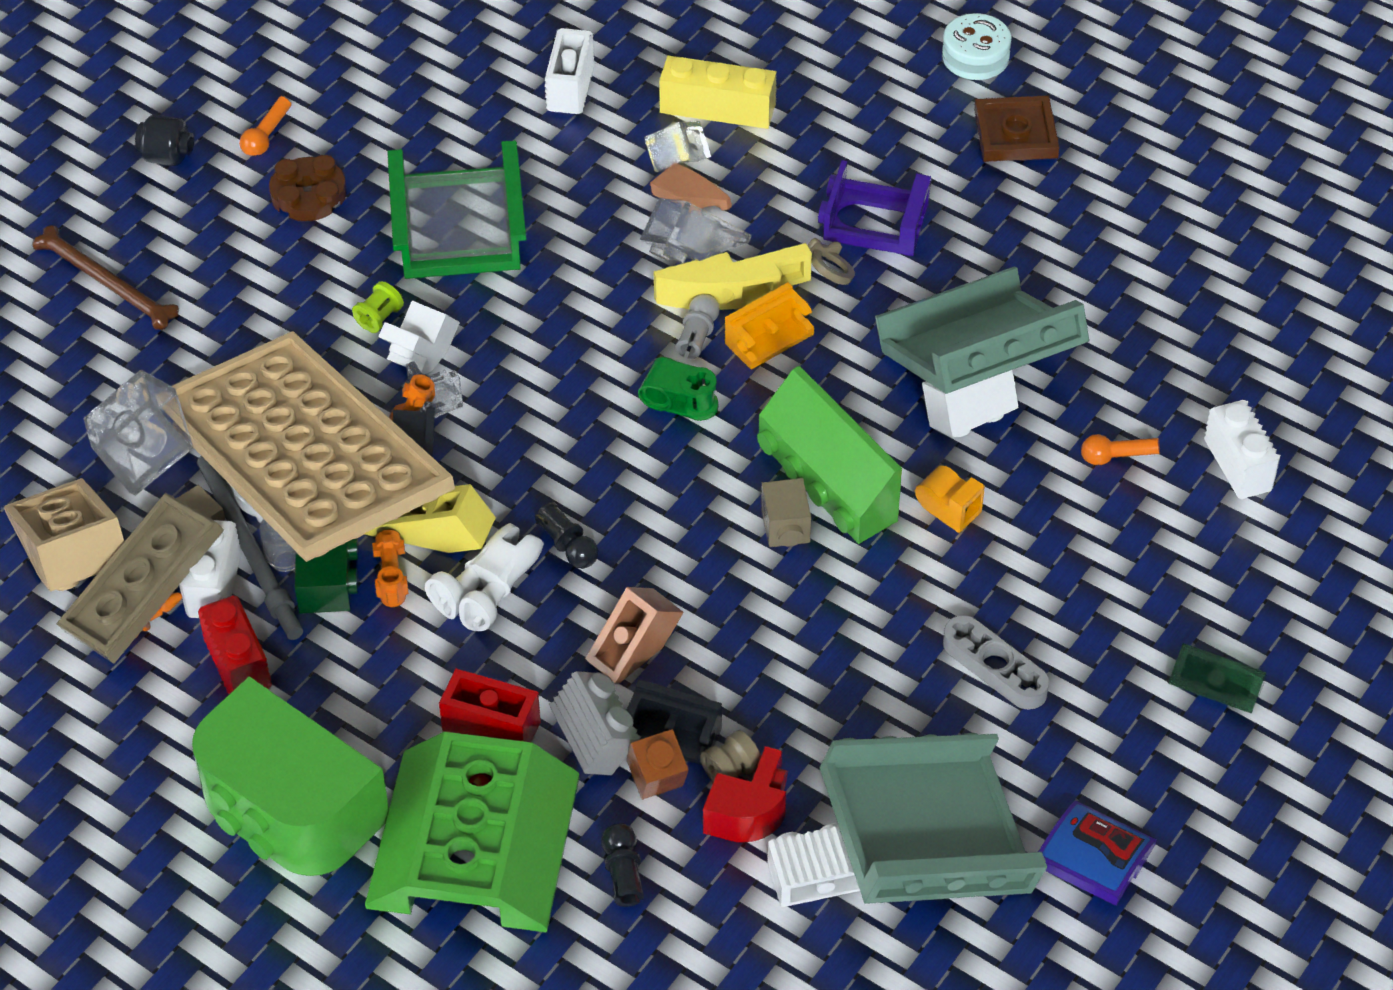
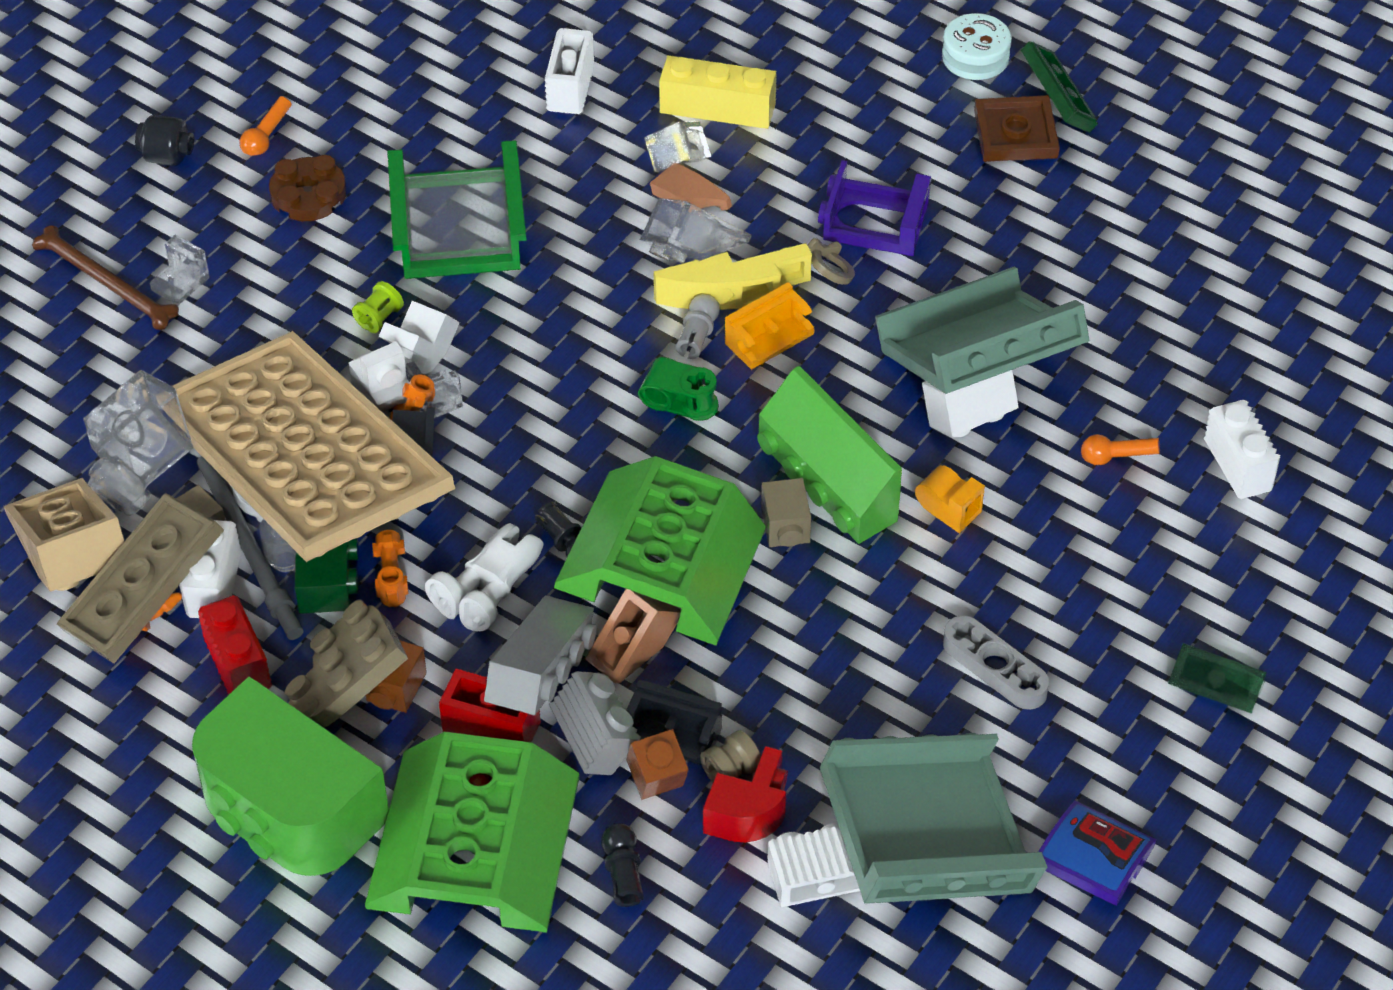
light yellow slope [364,484,496,553] -> none
none -> clear brick [88,455,151,516]
none -> clear panel [150,235,210,306]
none -> dark tan plate [285,600,408,727]
none -> white brick [349,341,410,412]
none -> dark orange brick [365,640,427,713]
none -> light grey brick [484,595,597,715]
none -> bright green slope [554,456,766,646]
none -> dark green tile [1021,41,1098,133]

